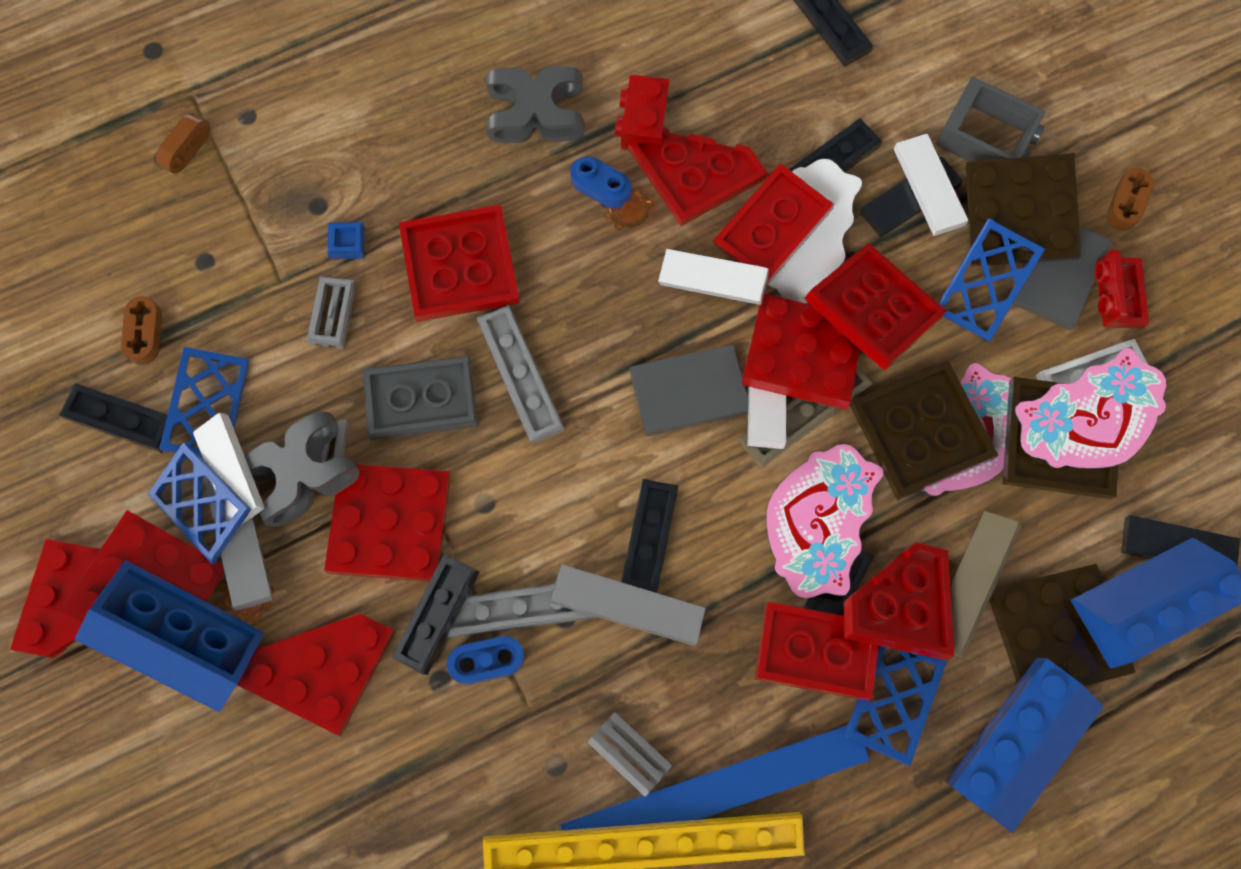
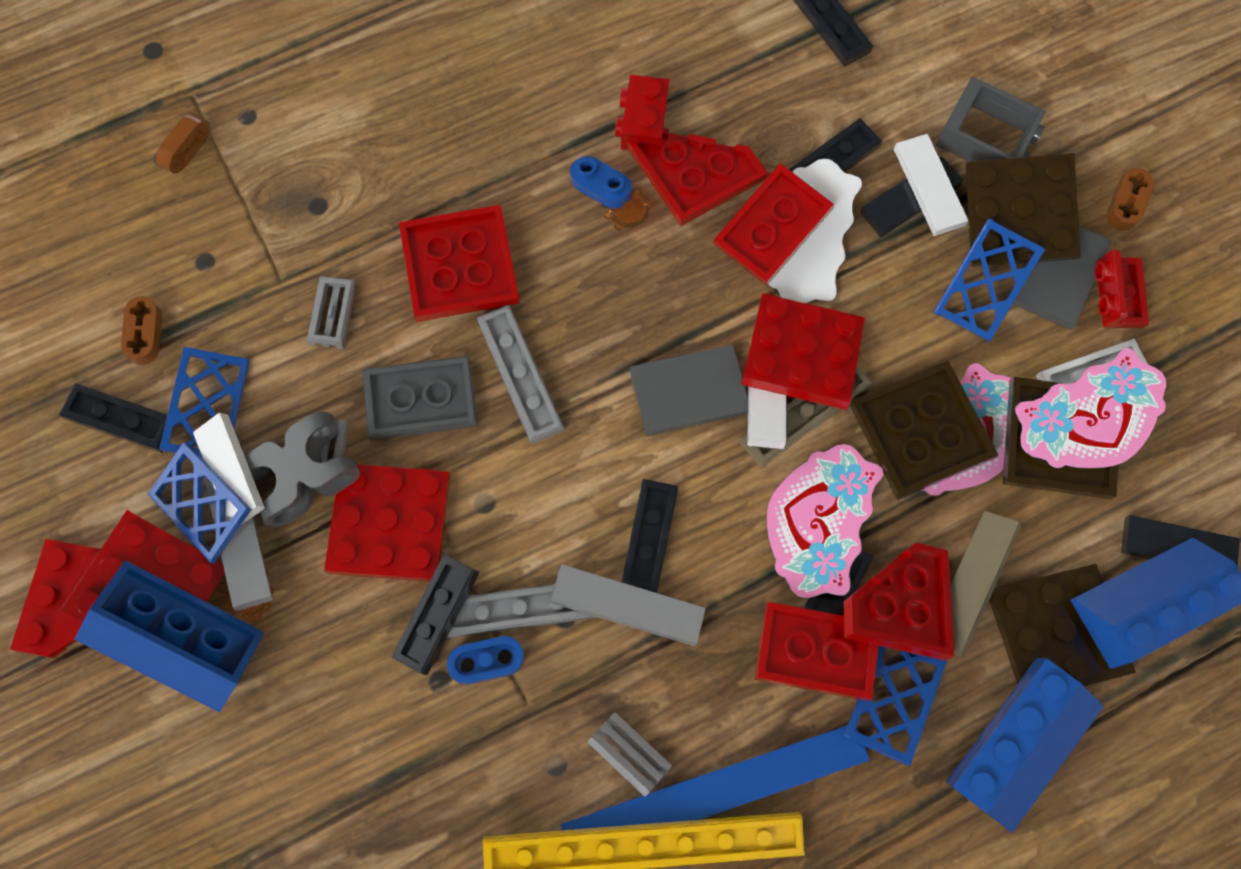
red plate [237,614,395,737] -> none
blue tile [327,222,365,259] -> none
dark grey piece [486,66,585,143] -> none
white tile [658,249,769,305] -> none
red plate [804,243,947,371] -> none

